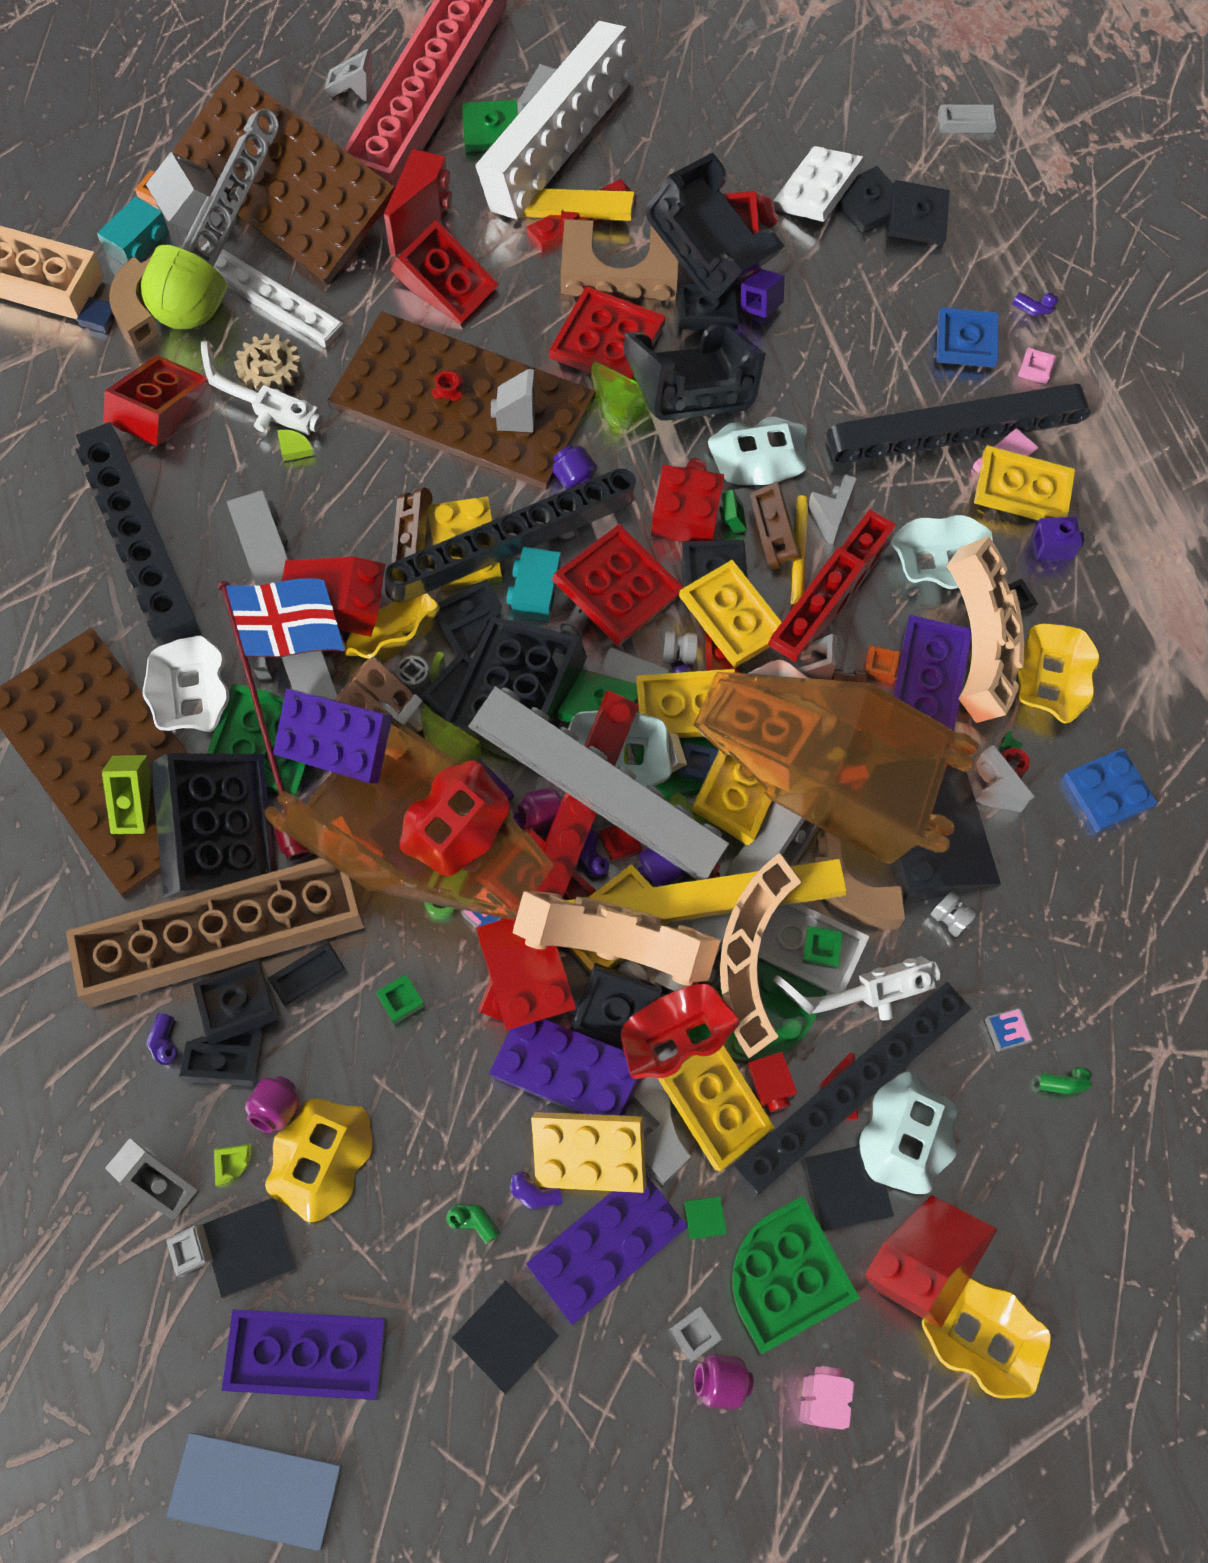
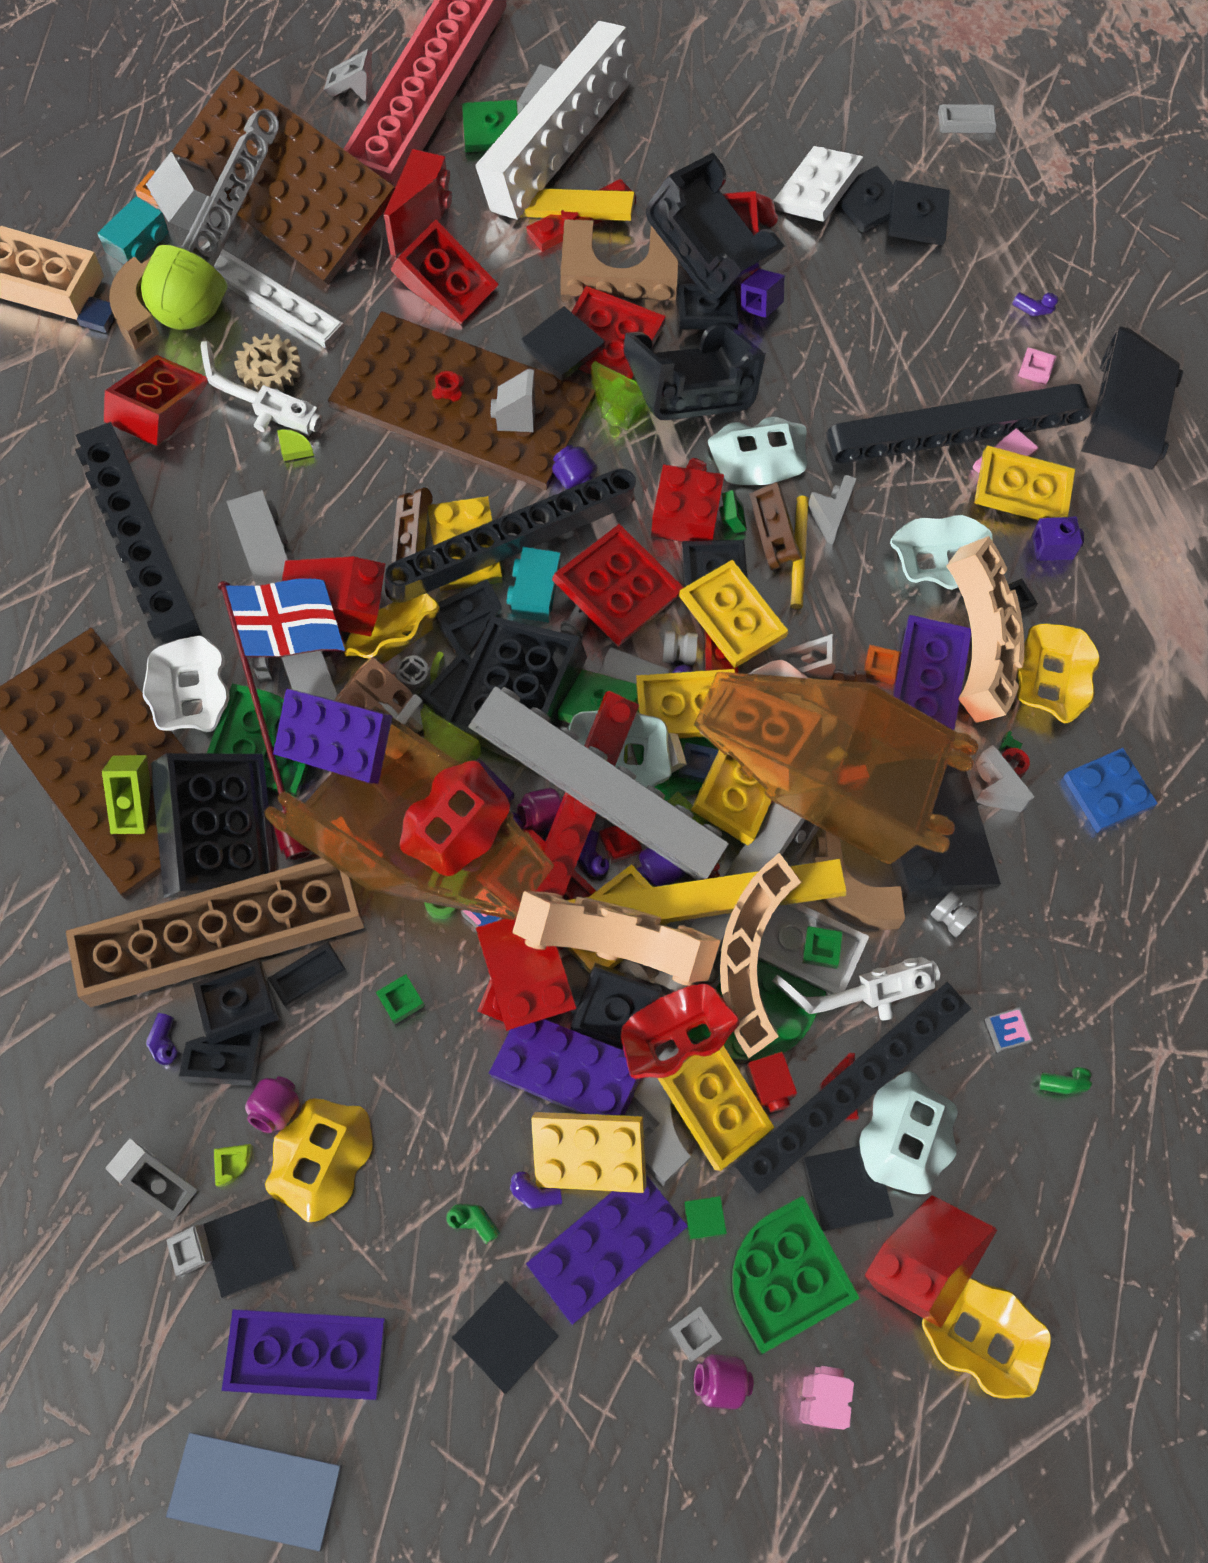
red brick [768,509,897,662] -> none
blue plate [936,307,998,368] -> none
none -> black tile [521,306,605,381]
none -> black windscreen [1081,326,1183,470]

